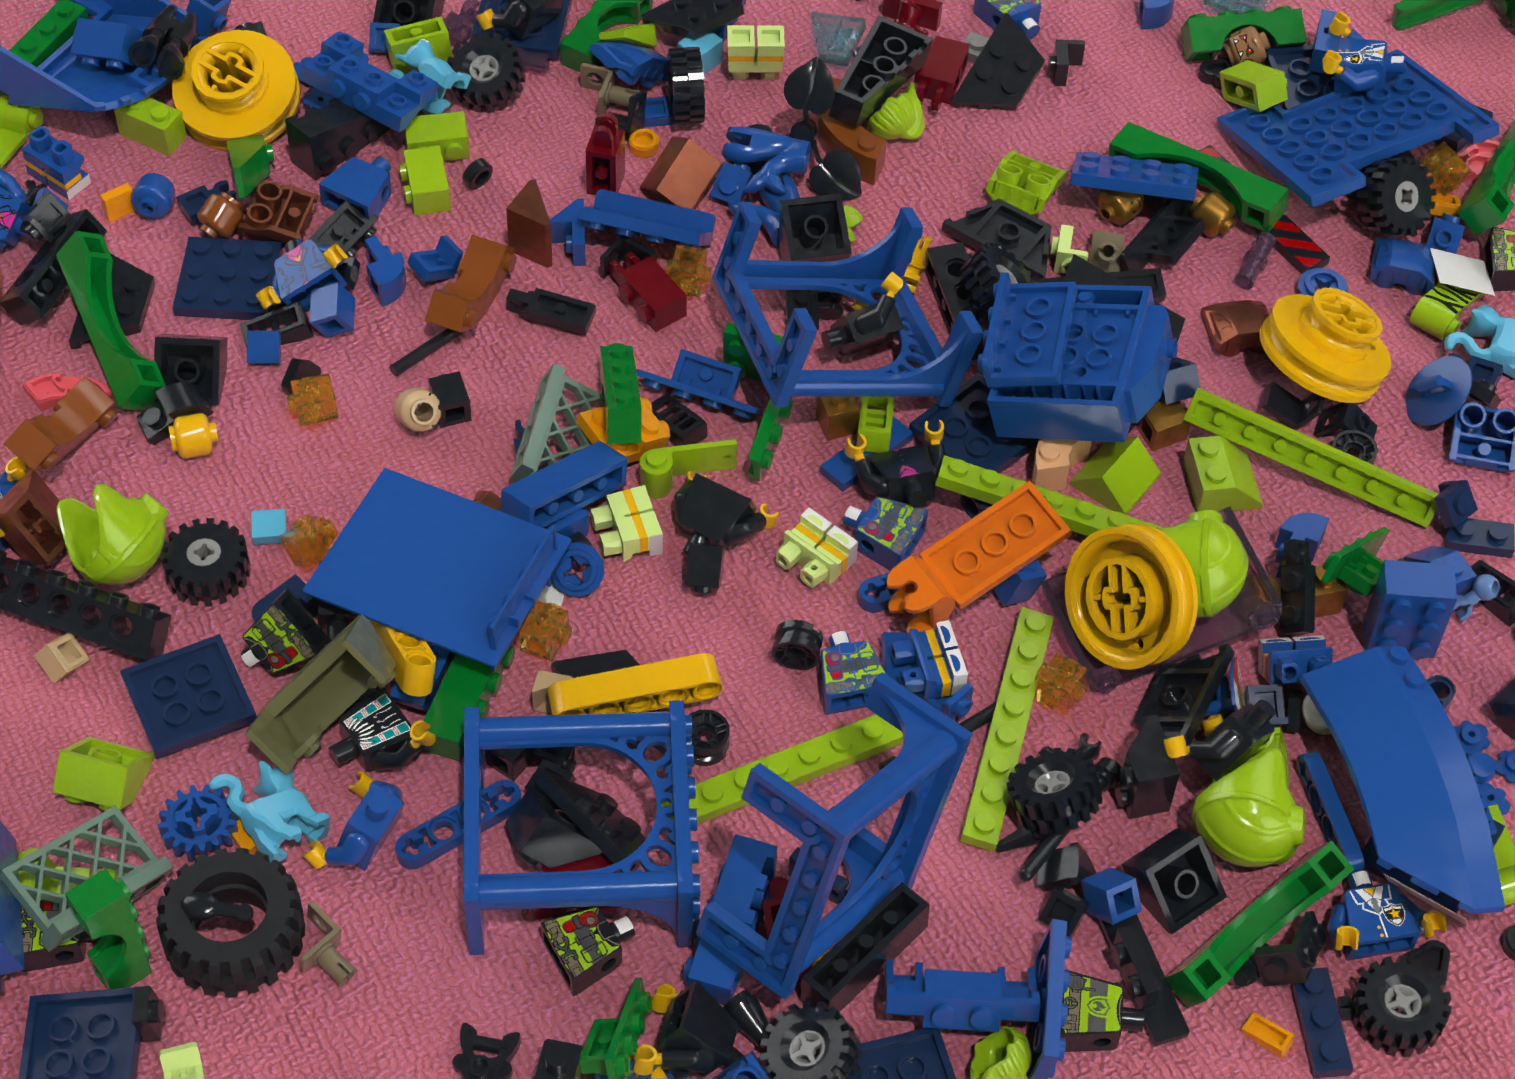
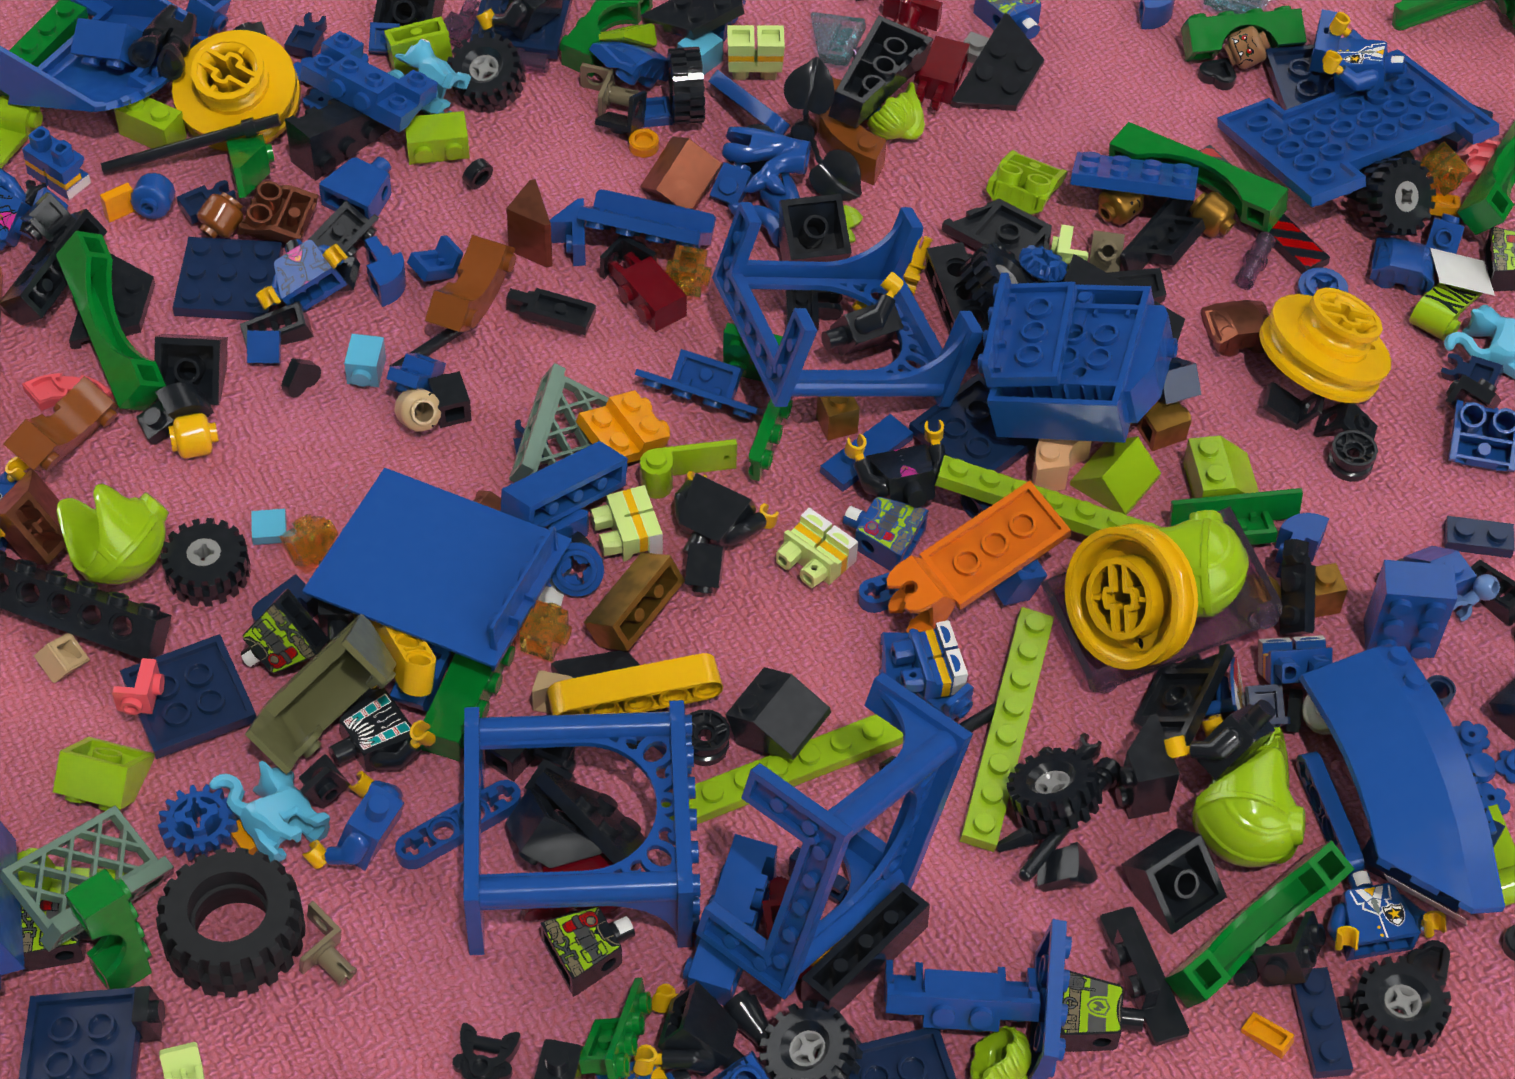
black piece [180,892,253,923] -> none
clear yellow brick [286,373,338,426] -> none
blue brick [309,282,355,338] -> none
lime brick [399,145,451,216] -> none
dark red hinge [585,111,625,195] -> none
green arch [600,343,642,444] -> none
black slope [651,393,707,446] -> none
black wheel [772,620,823,670] -> none
torso [820,631,887,715] -> none
lime slope [856,397,894,453] -> none
clear yellow brick [1035,653,1088,716] -> none
black plate [1038,886,1090,937] -> none
black bracket [1048,39,1085,86] -> none
blue brick [1081,867,1142,925] -> none
lime plate [1183,388,1438,528] -> none
lime brick [1219,60,1288,112] -> none
green bracket [1321,526,1390,596] -> none
blue shield [1405,356,1472,426] -> none
dark blue bracket [1434,480,1478,528] -> none
none -> black bar [101,113,281,175]
none -> coral bracket [112,658,165,715]
none -> dark blue plate [284,12,327,58]
none -> black bracket [299,754,350,809]
none -> medium azure brick [344,334,386,387]
none -> blue brick [386,353,446,393]
none -> pearl gold brick [583,552,685,651]
none -> blue beam [708,70,791,135]
none -> black slope [725,667,831,760]
none -> blue gear [1019,245,1068,282]
none -> green bracket [1168,488,1303,545]

